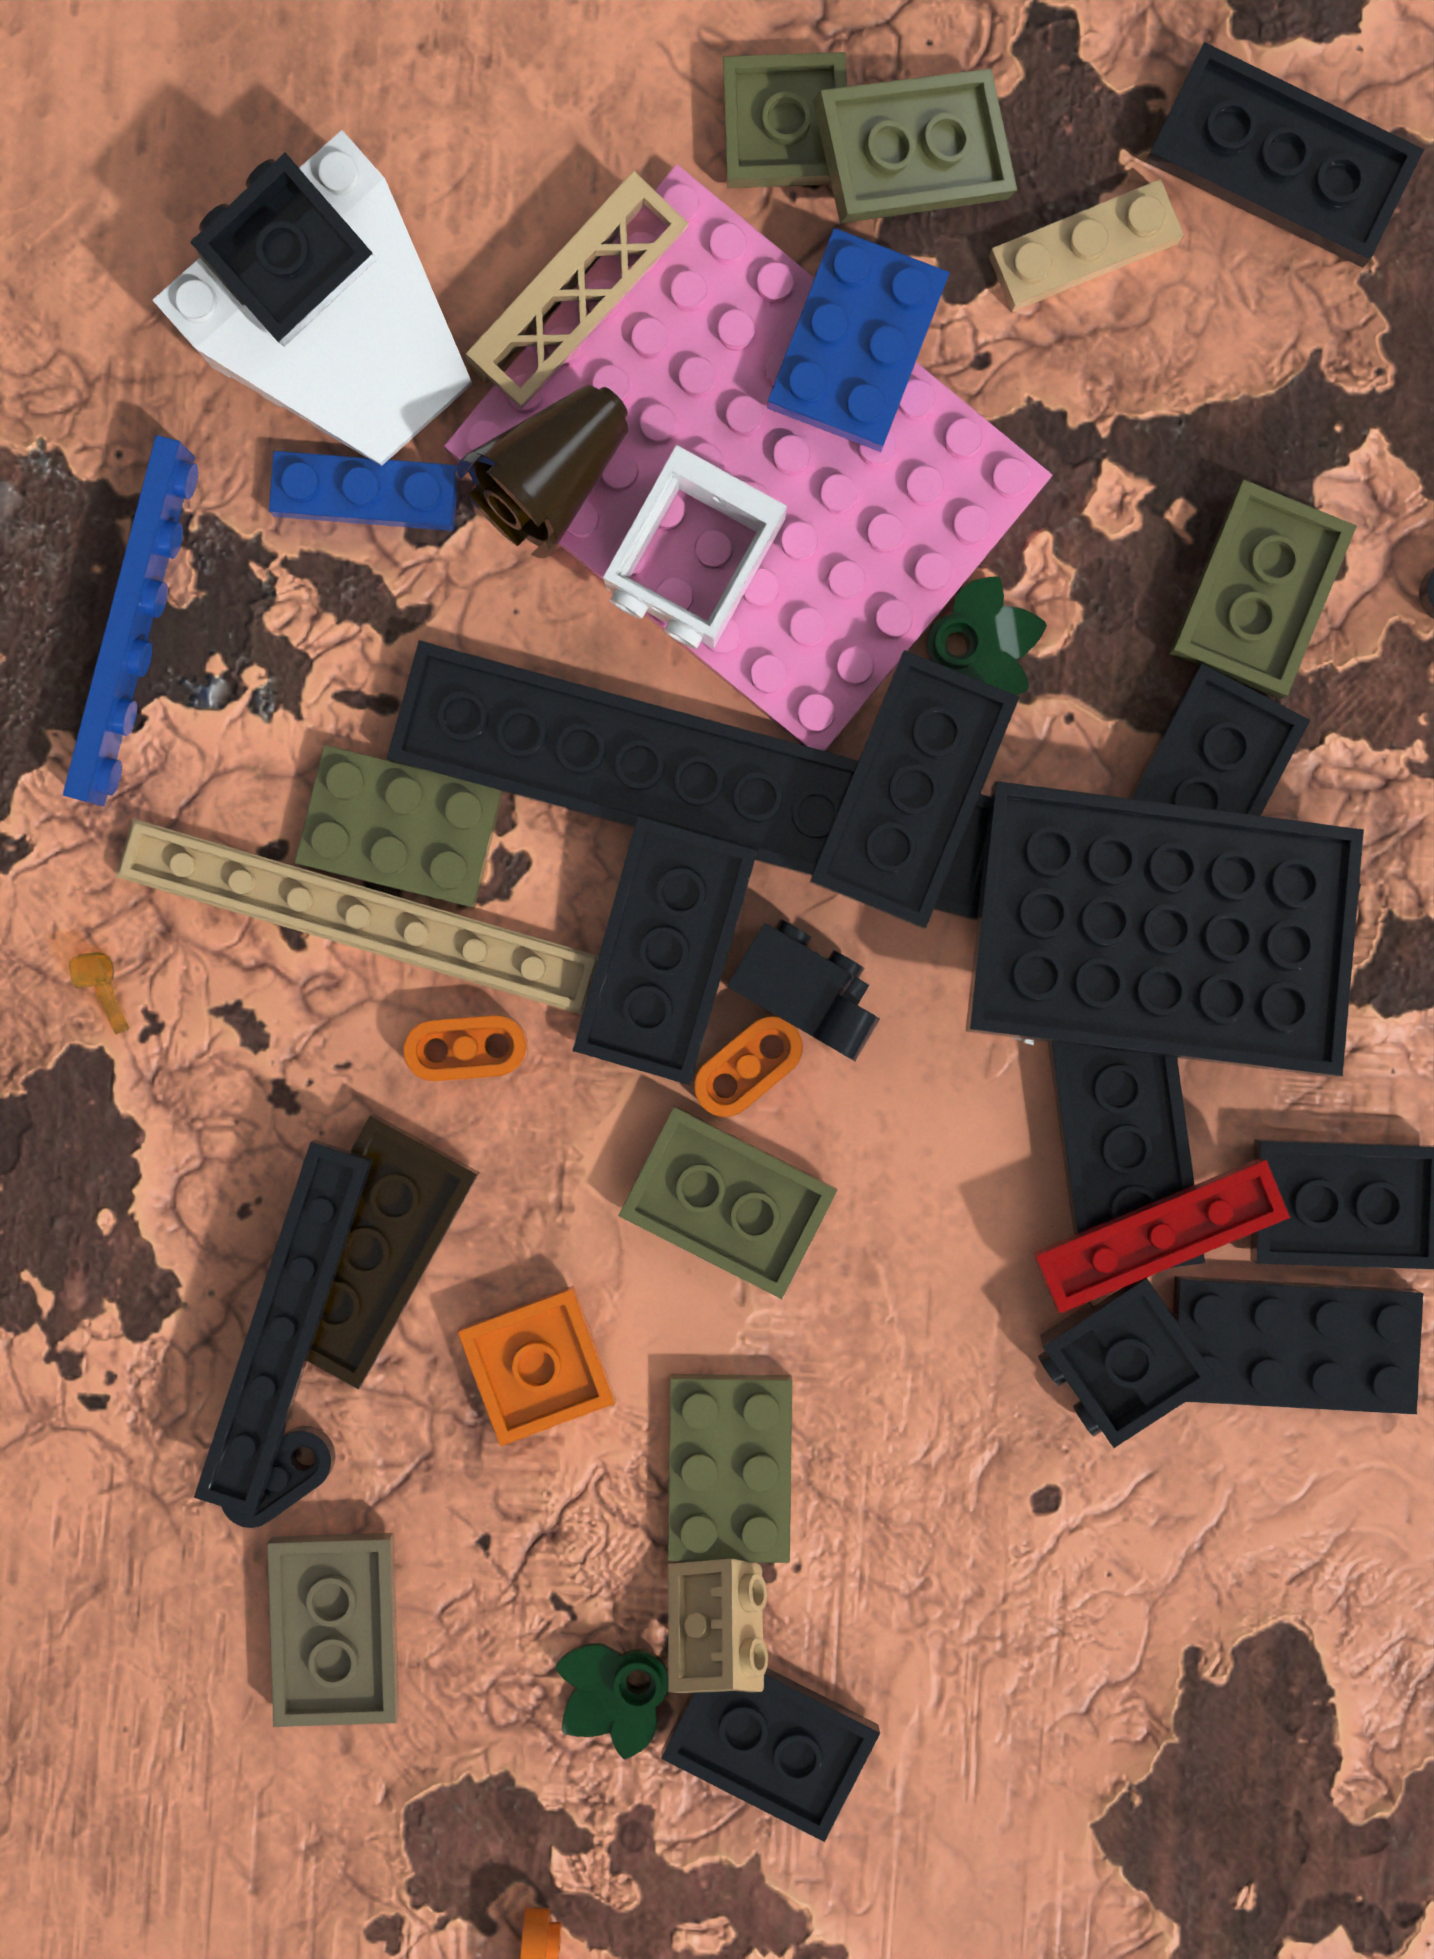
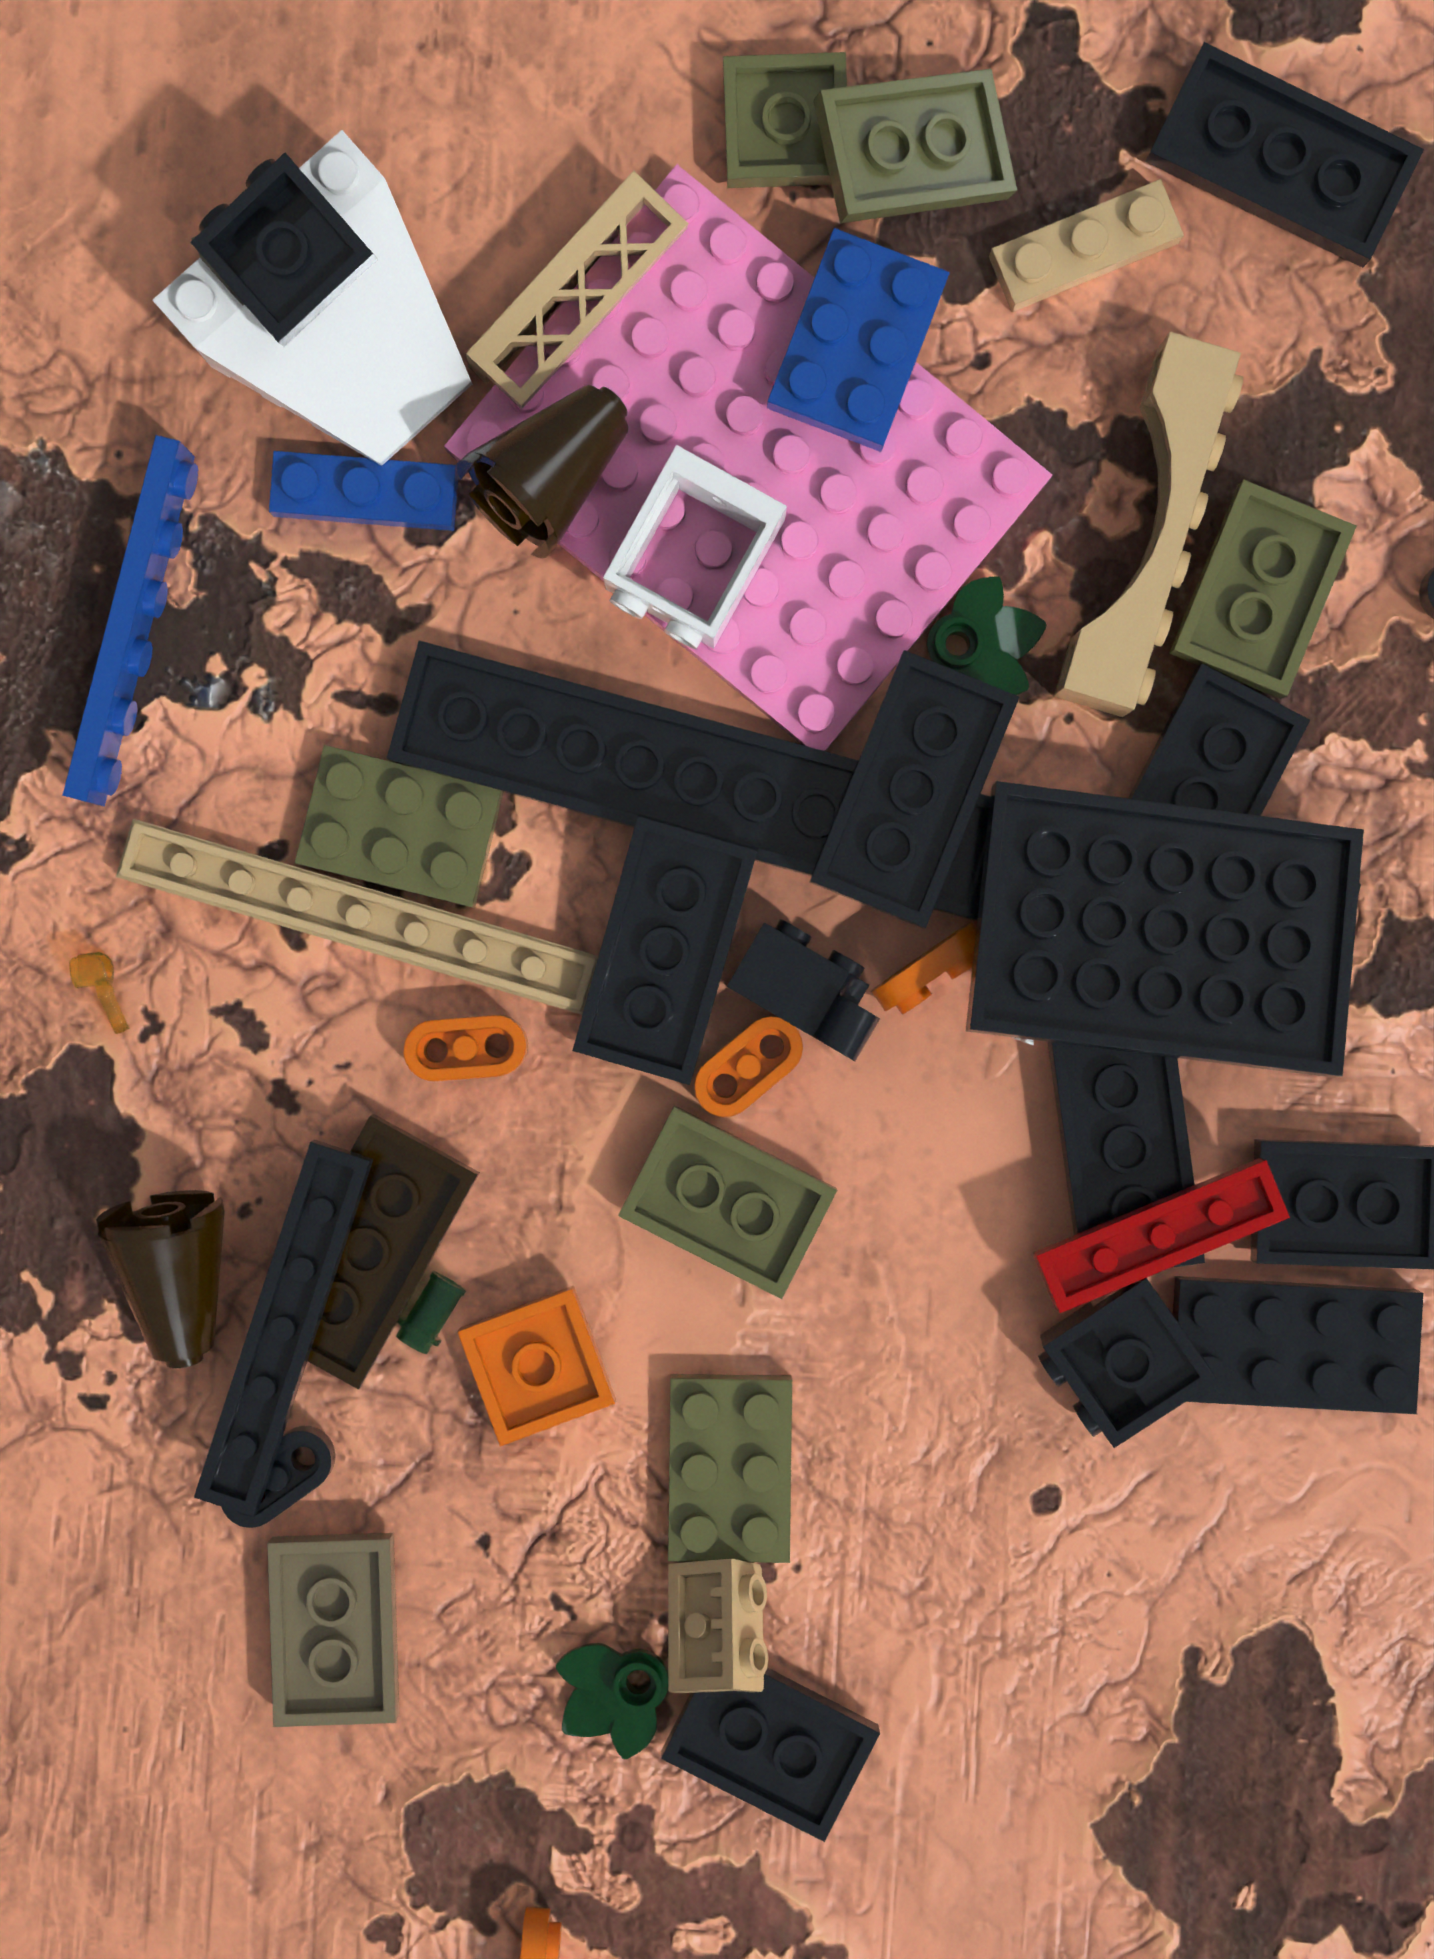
none -> dark brown cone [96,1190,225,1368]
none -> clear green pin [396,1271,466,1354]
none -> orange plate [871,922,976,1014]
none -> tan arch [1053,332,1243,717]

